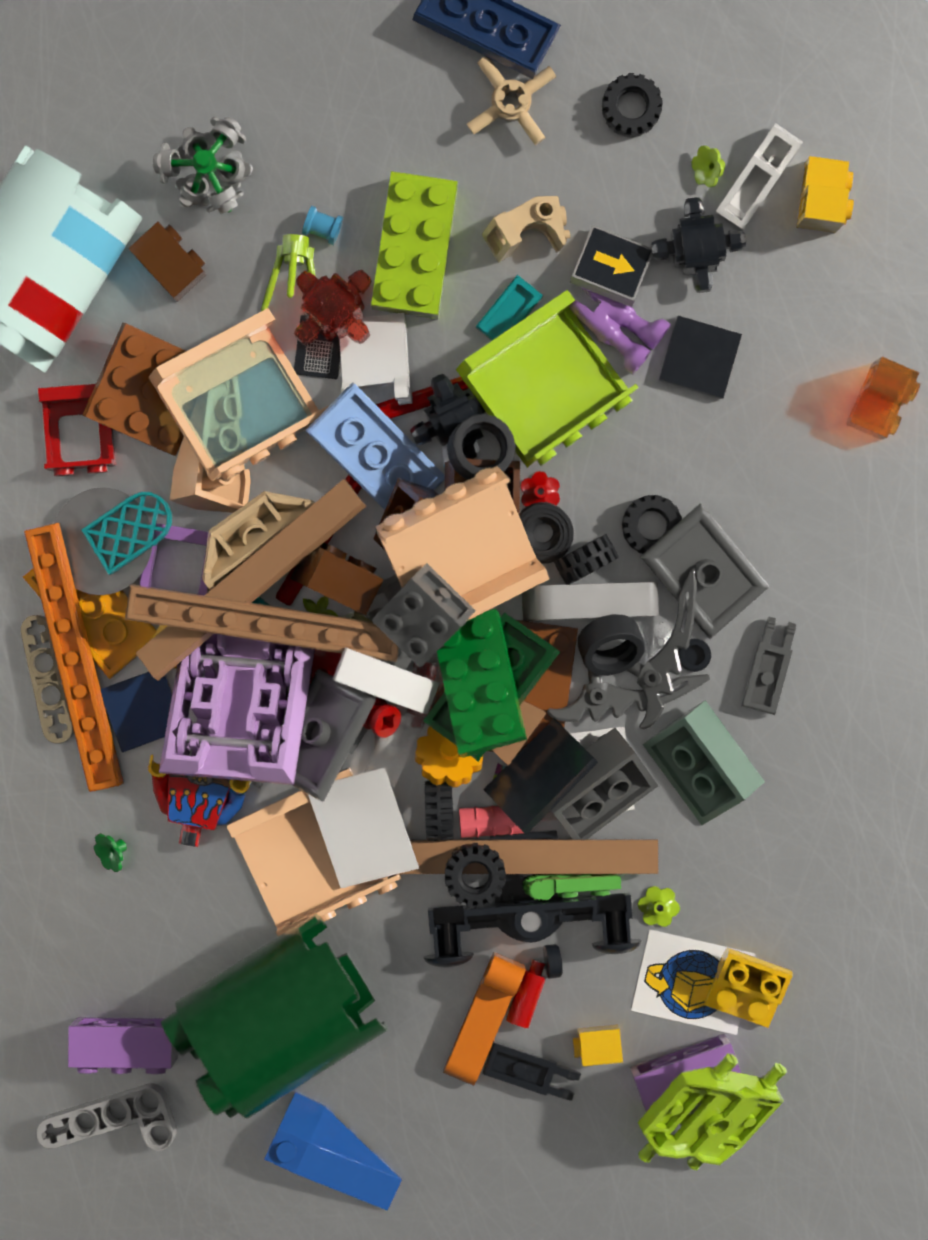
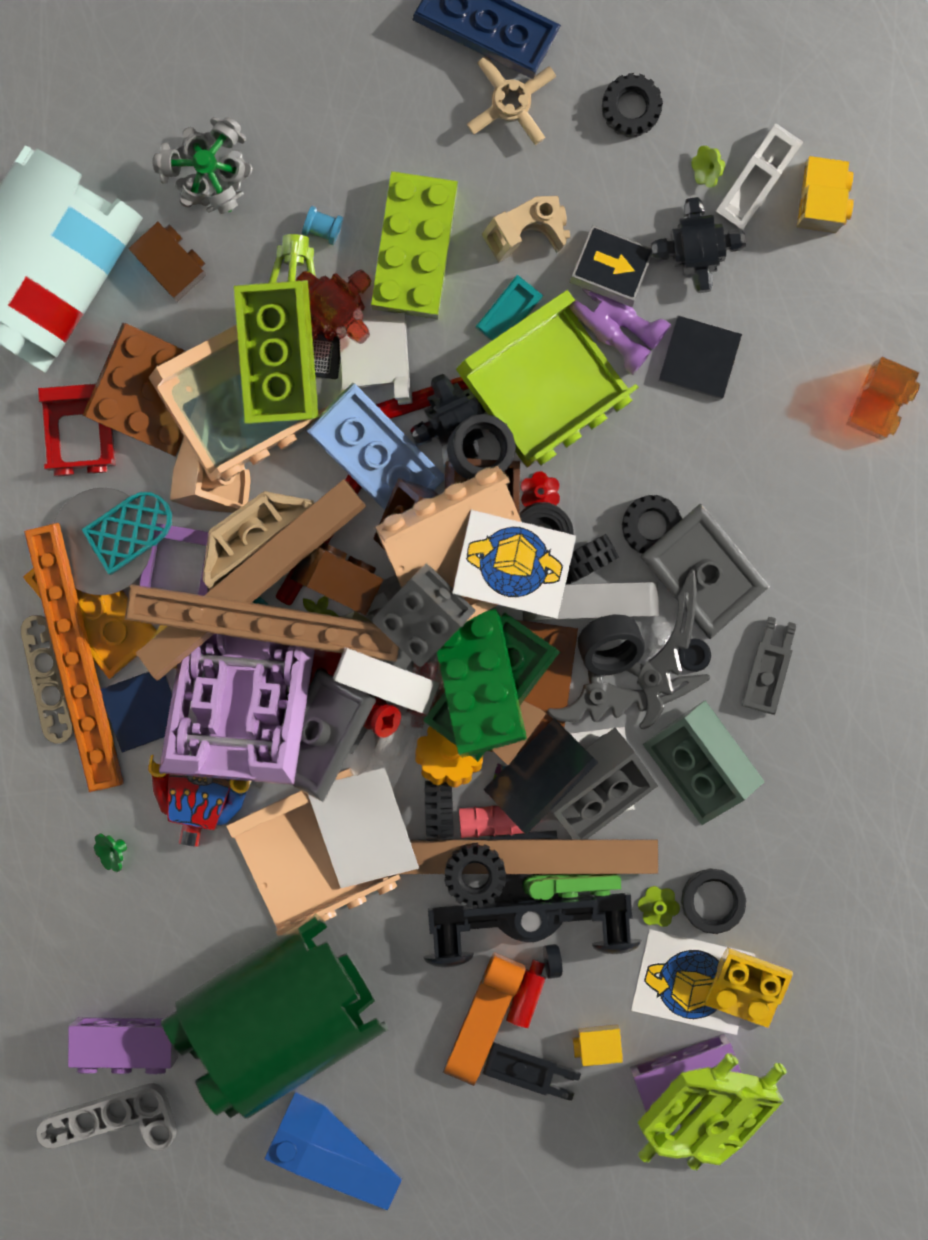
none -> lime brick [234,280,318,424]
none -> sticker [453,510,576,619]
none -> black tyre [681,868,747,934]

